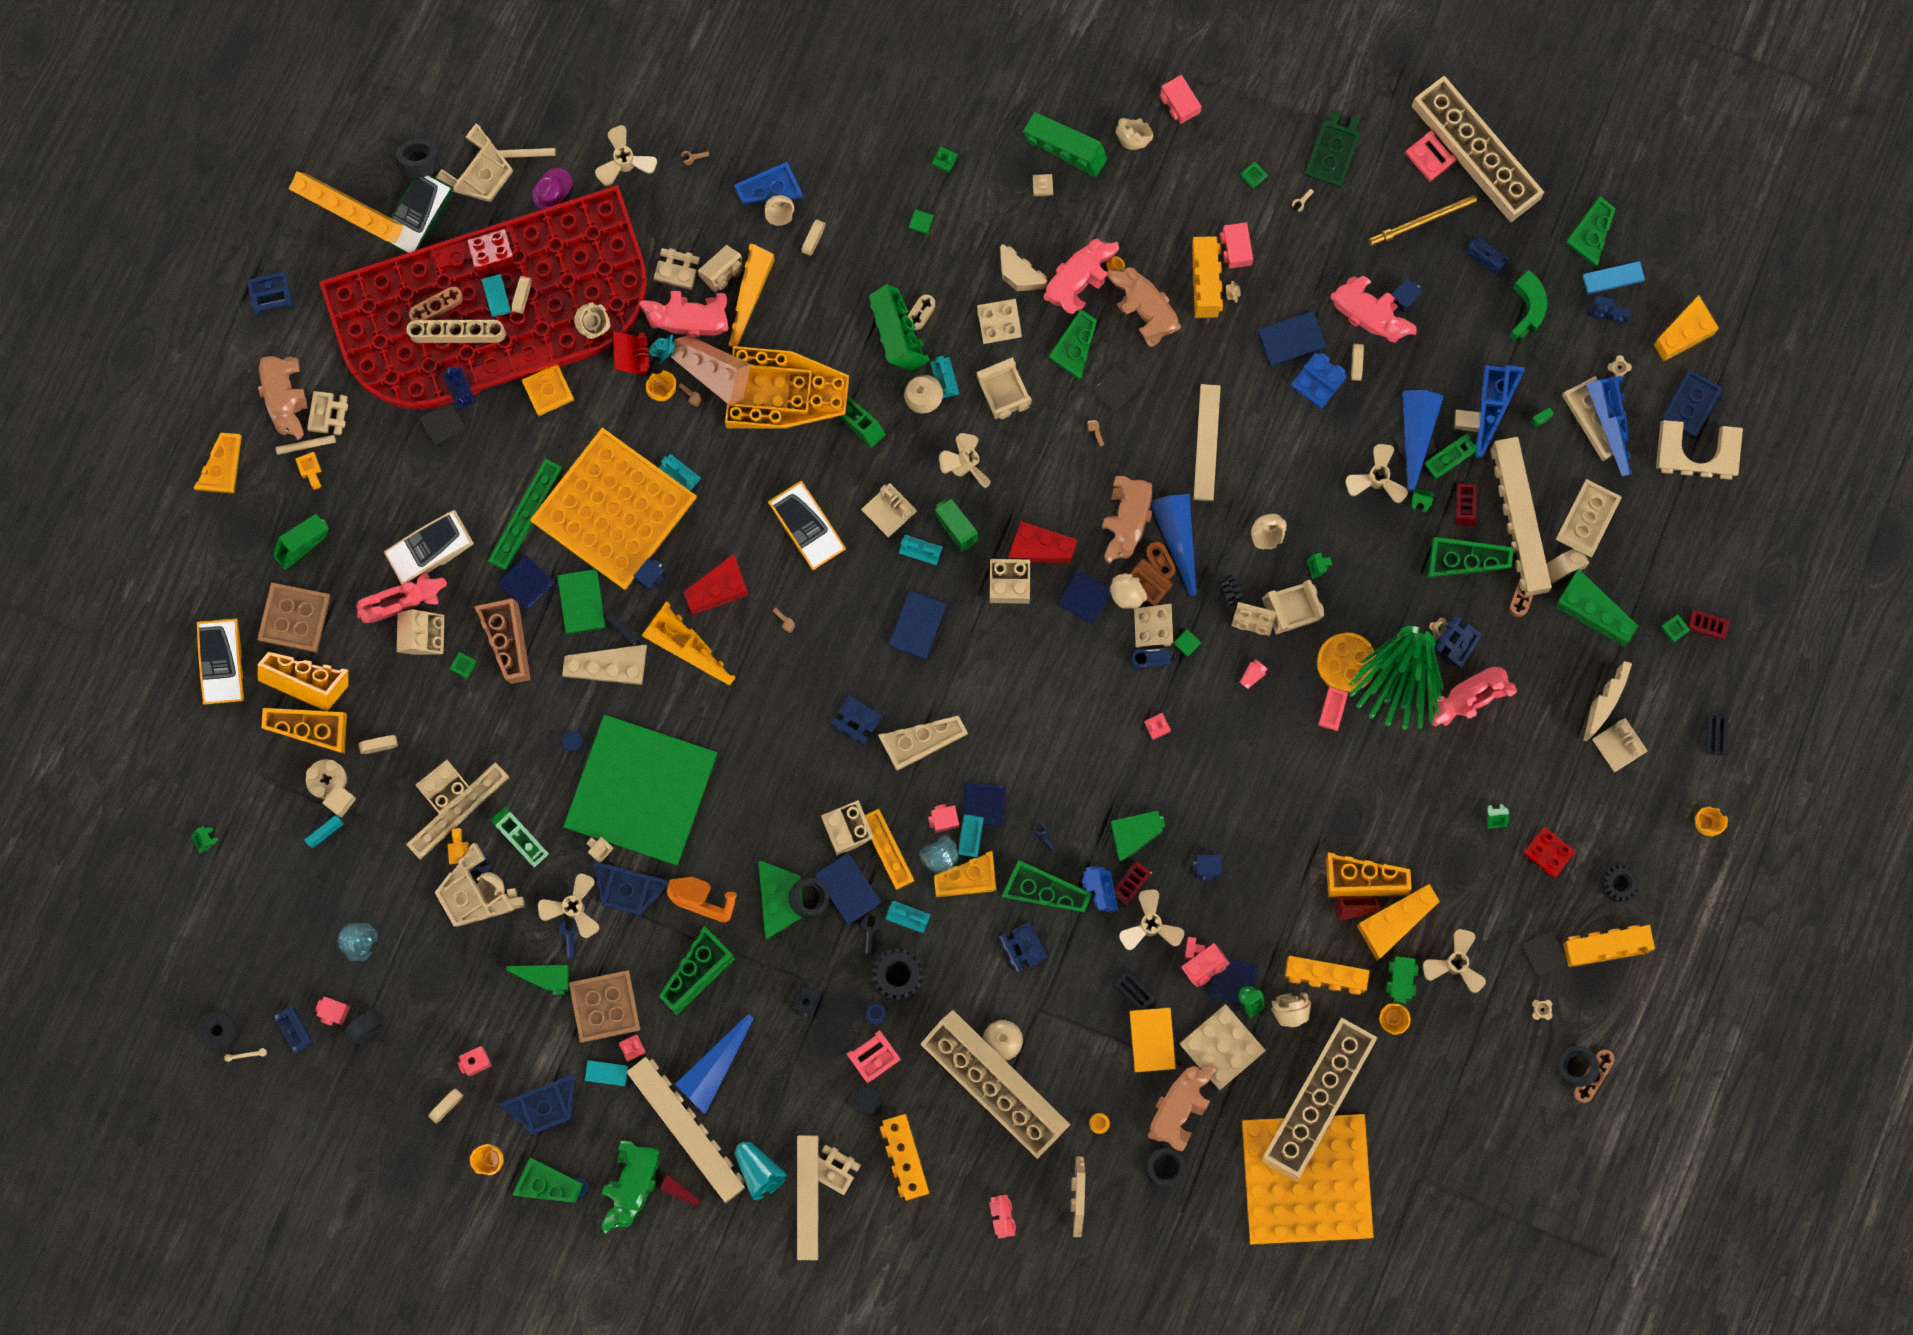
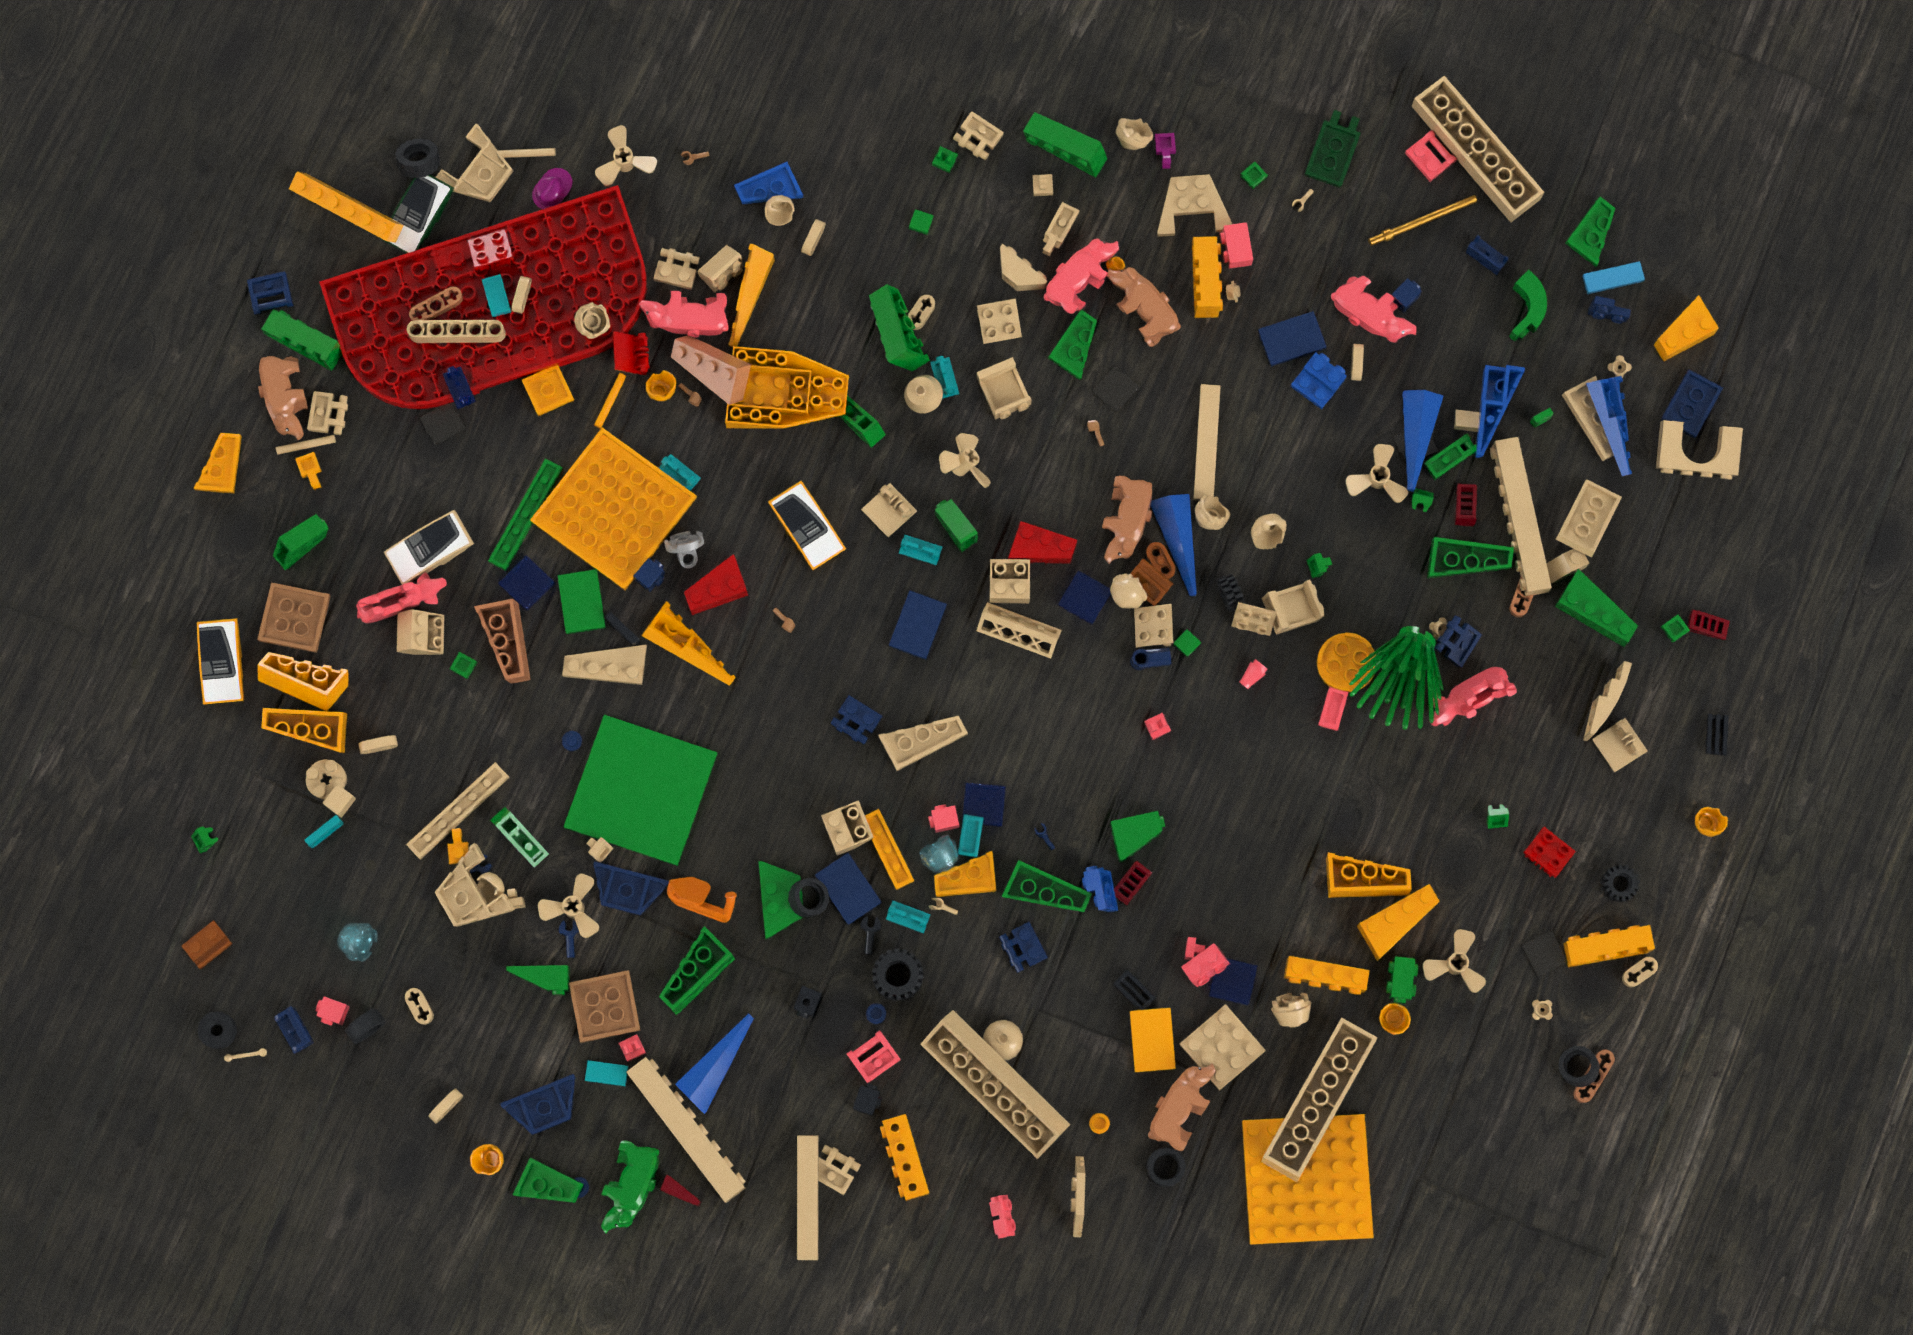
tan slope [416,760,472,816] -> none
coral brick [458,1046,492,1077] -> none
teal hinge [648,335,675,363] -> none
teal cone [734,1141,787,1200] -> none
tan piece [1119,890,1184,950] -> none
coral brick [1160,75,1202,124] -> none
dark blue brick [1192,855,1222,881] -> none
green tile [1238,986,1265,1018] -> none
dark red slope [1335,897,1381,920] -> none
none -> dark orange plate [182,920,233,969]
none -> green wedge [261,309,342,371]
none -> tan beam [405,988,434,1025]
none -> light orange bar [594,373,626,429]
none -> light grey tile [664,531,704,568]
none -> tan hand [929,898,958,915]
none -> tan plate [953,111,1004,160]
none -> tan fence [976,602,1062,659]
none -> tan hinge [1043,202,1080,256]
none -> magenta plate [1155,133,1176,169]
none -> tan wing [1157,174,1232,237]
none -> tan hair [1195,494,1230,530]
none -> tan beam [1622,957,1658,987]

